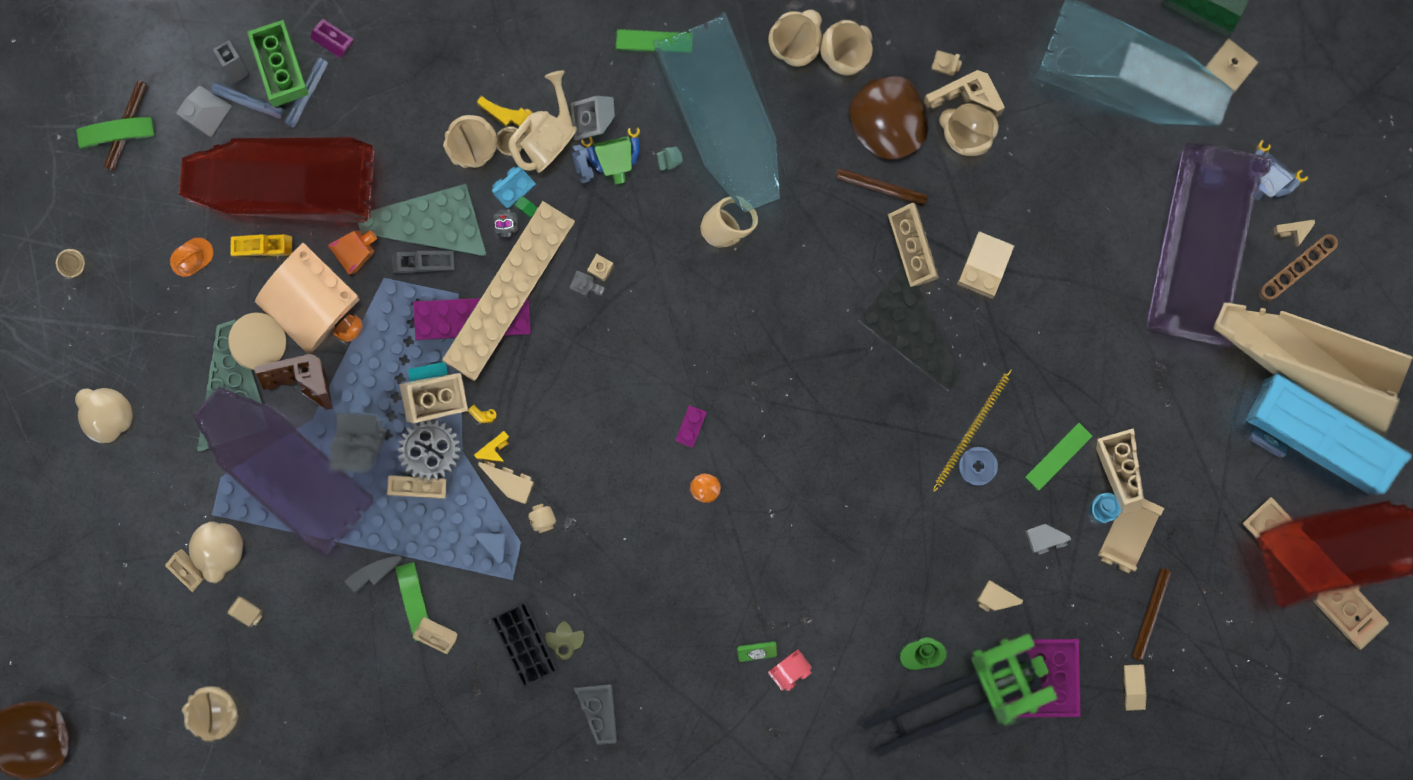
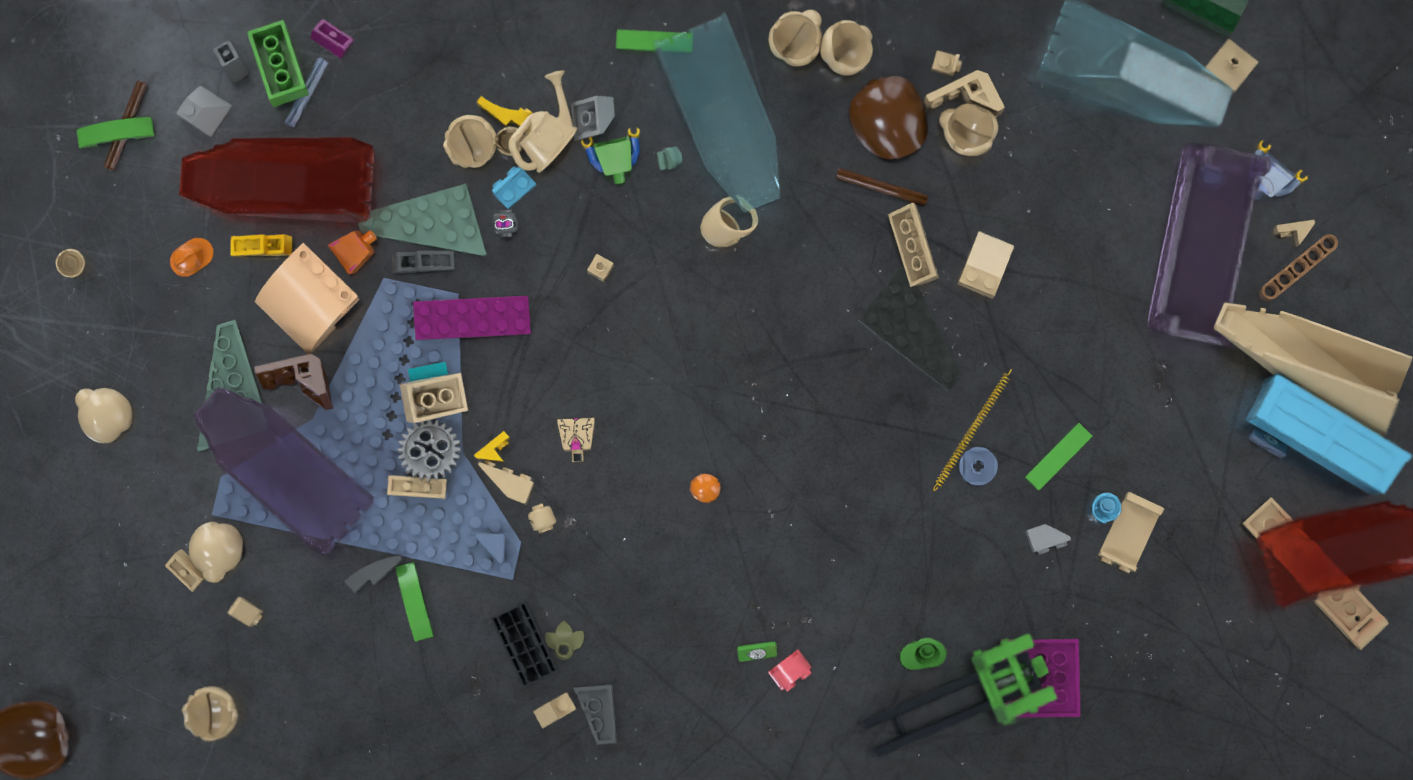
sand blue axle [211,83,284,119] -> none
tan tile [228,313,286,370] -> none
dark grey wedge [329,413,386,472] -> none
orange hair [333,314,363,342] -> none
tan slope [412,617,457,654] -> none
tan plate [442,201,575,381] -> none
yellow arm [468,405,497,423] -> none
green piece [515,196,538,218] -> none
flat silver plate [569,271,605,296] -> none
sand blue plate [572,144,594,183] -> none
magenta plate [675,405,707,448] -> none
tan slope [977,581,1023,612] -> none
tan wedge [1096,428,1143,515] -> none
tan slope [1124,665,1146,710] -> none
reddish brown axle [1133,568,1172,660] -> none
none -> tan slope [533,692,576,728]
none -> tan torso [557,418,595,462]

